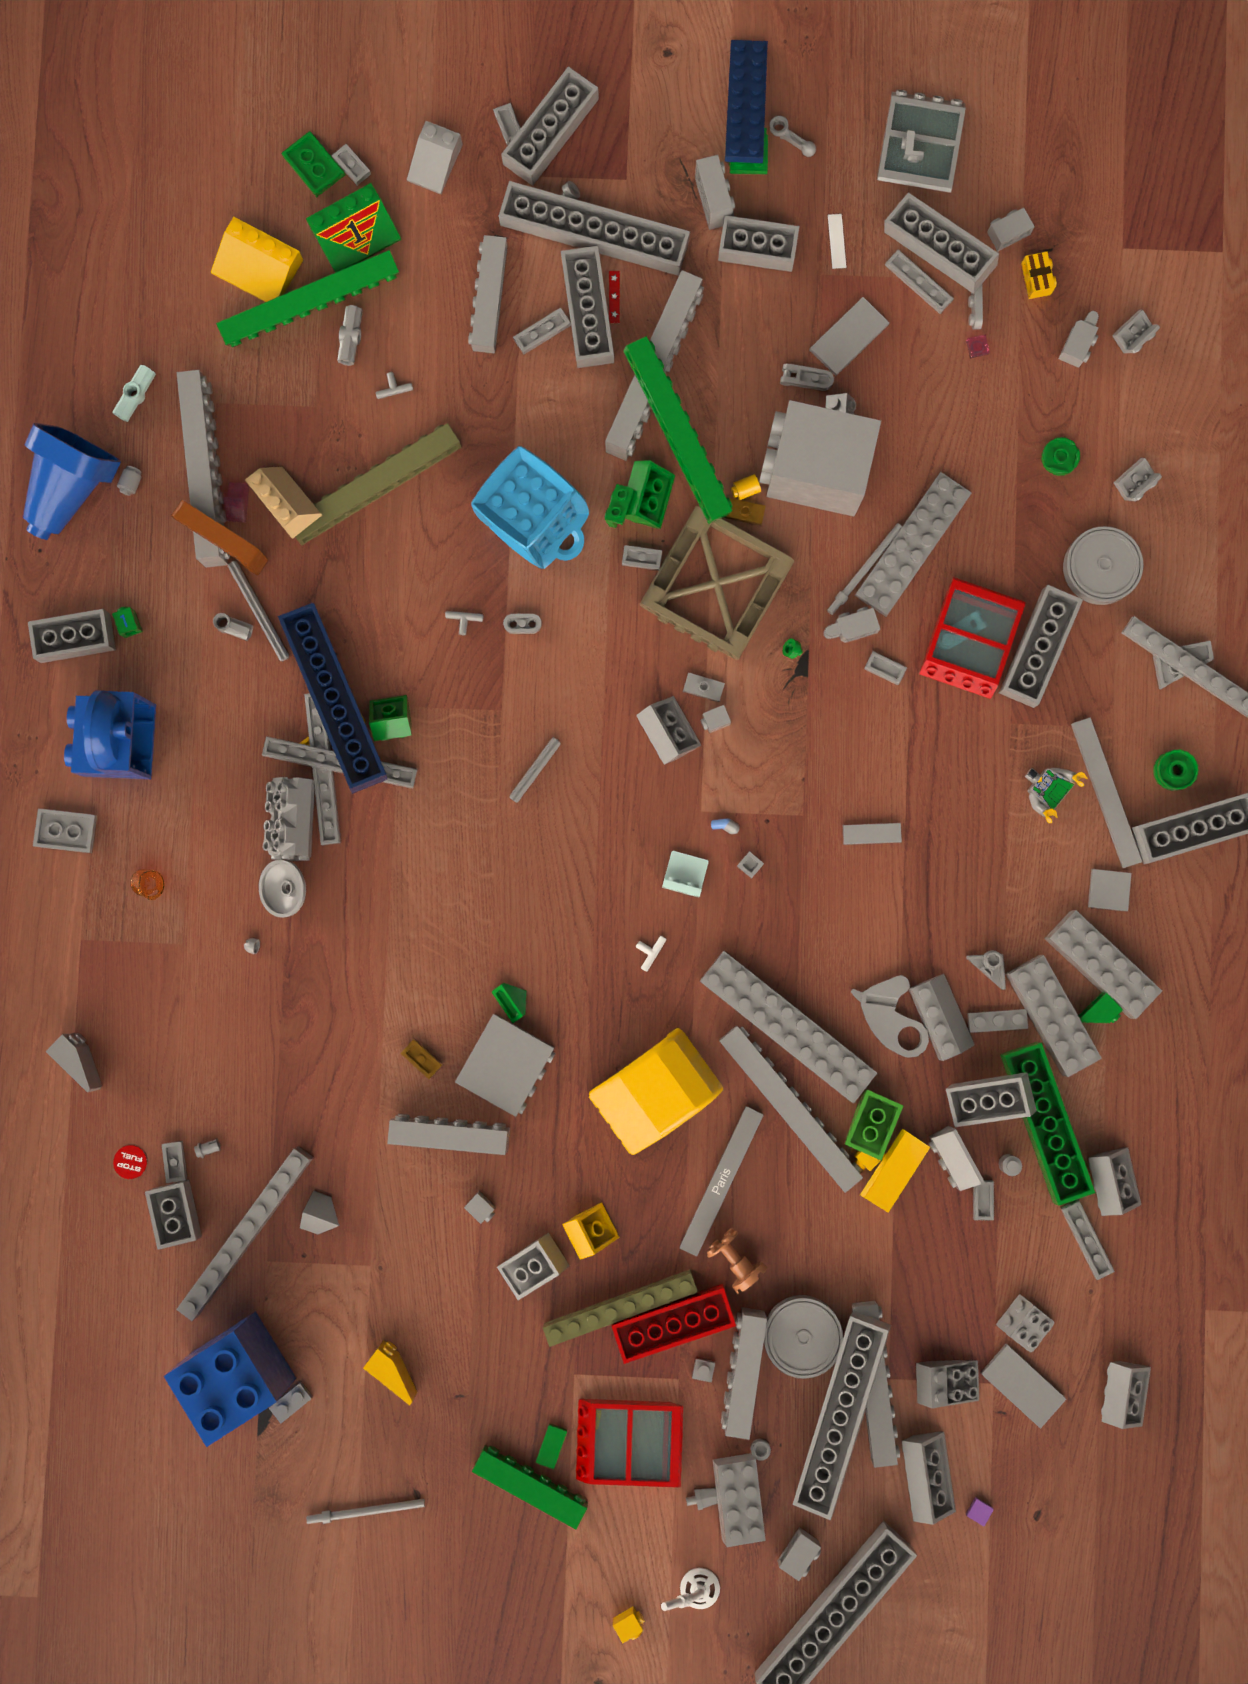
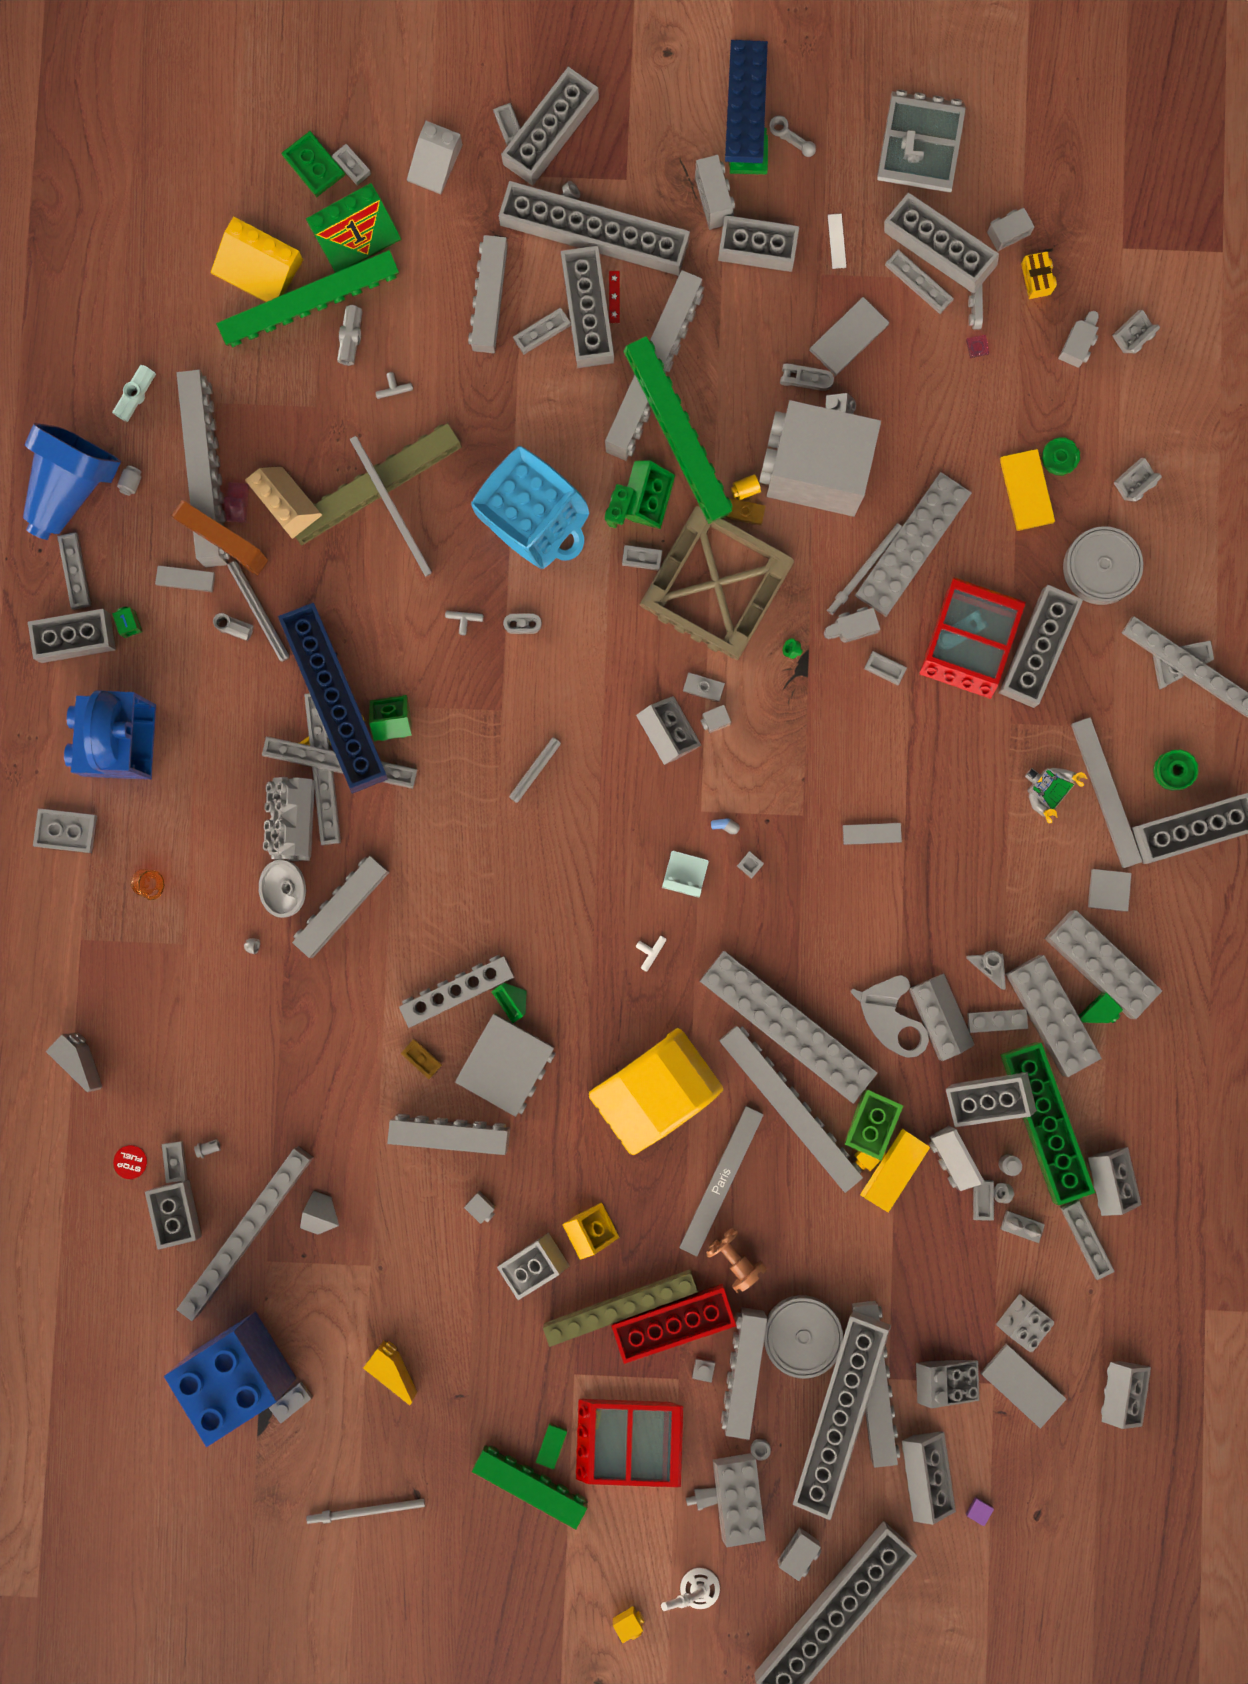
none -> light grey tile [57,532,92,610]
none -> light grey tile [155,566,215,592]
none -> light grey brick [292,856,389,958]
none -> light grey tile [350,436,432,577]
none -> light grey brick [399,955,515,1028]
none -> light grey tile [994,1183,1014,1203]
none -> yellow tile [1000,449,1055,531]
none -> light grey tile [1000,1210,1045,1243]

